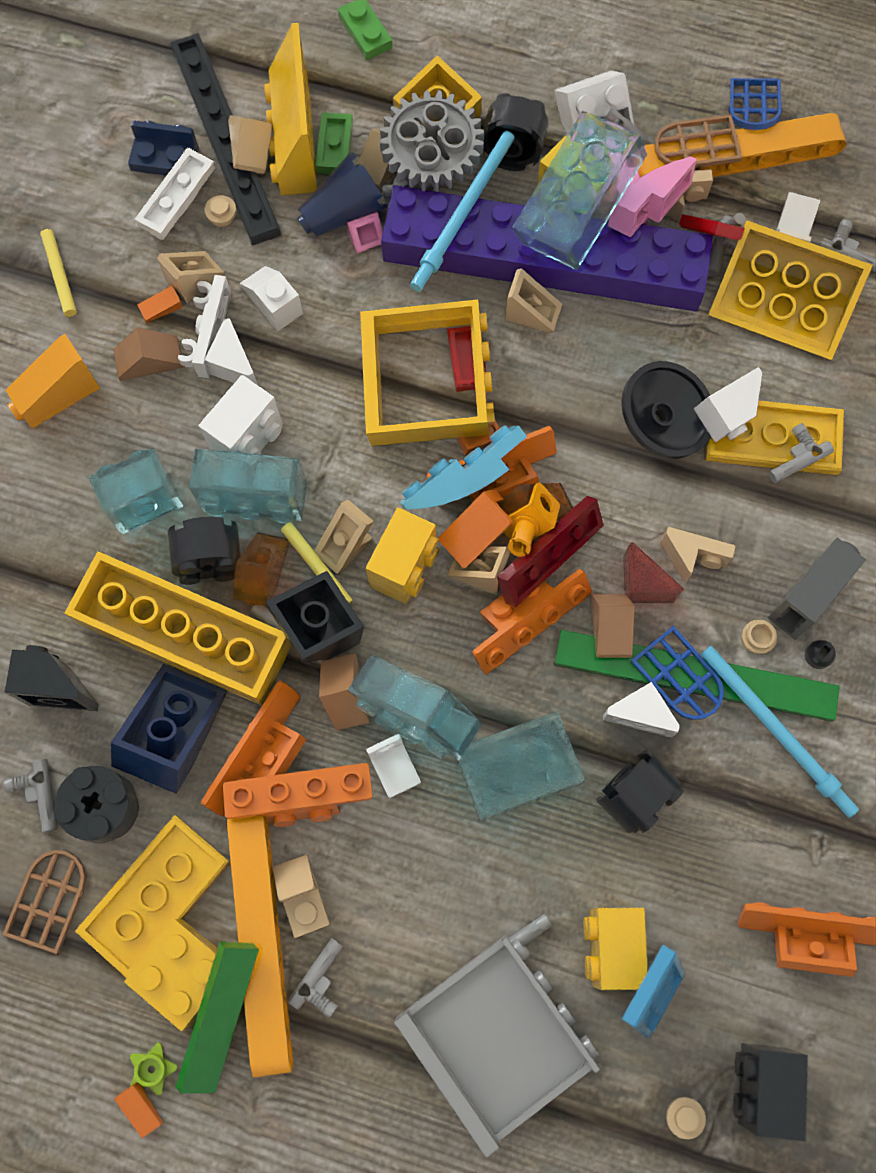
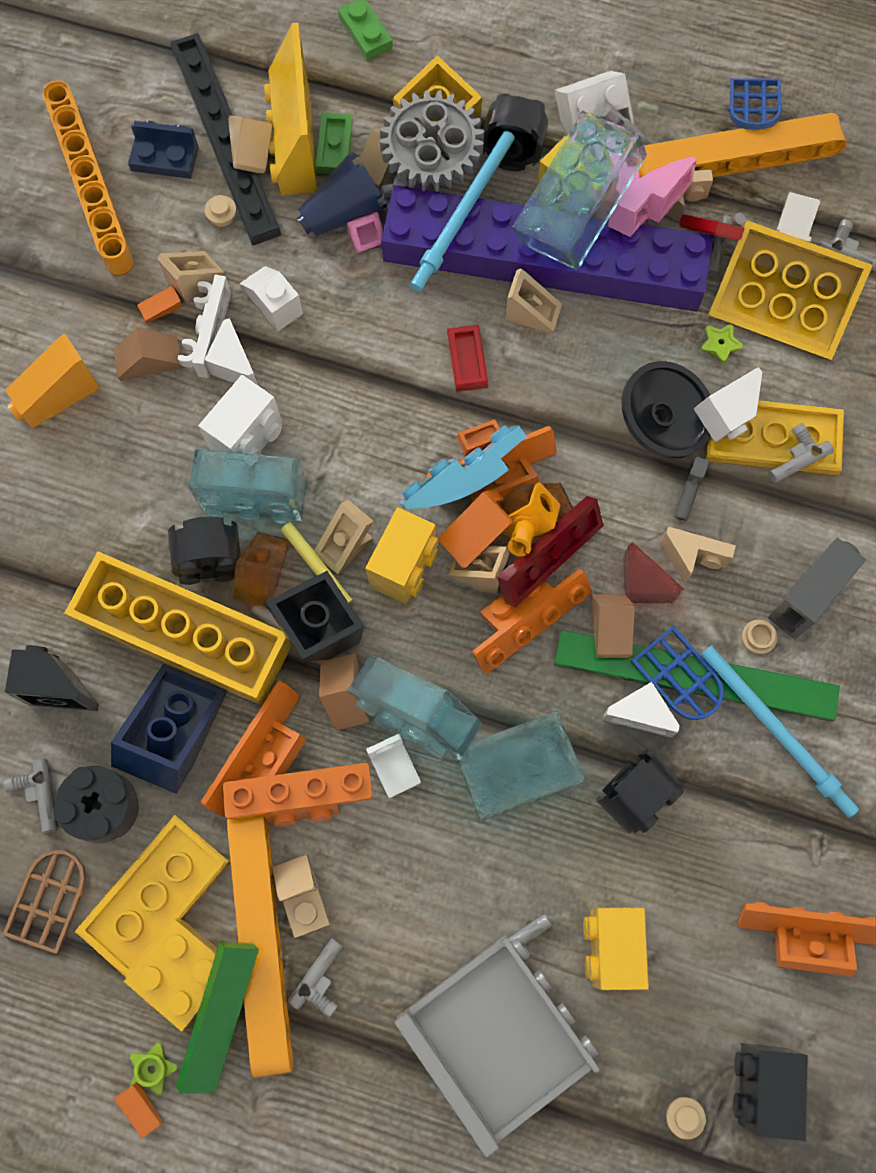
light yellow bar [40,229,77,317] -> none
clear light blue brick [88,448,184,534] -> none
white plate [134,147,216,240] -> none
yellow window [360,299,495,446] -> none
dark azure tile [622,945,685,1039] -> none
medium nougat window [655,114,742,168] -> none
black hinge [805,640,836,669] -> none
none -> light orange beam [43,80,134,275]
none -> dark grey bar [674,456,709,521]
none -> lime plate [700,324,743,363]

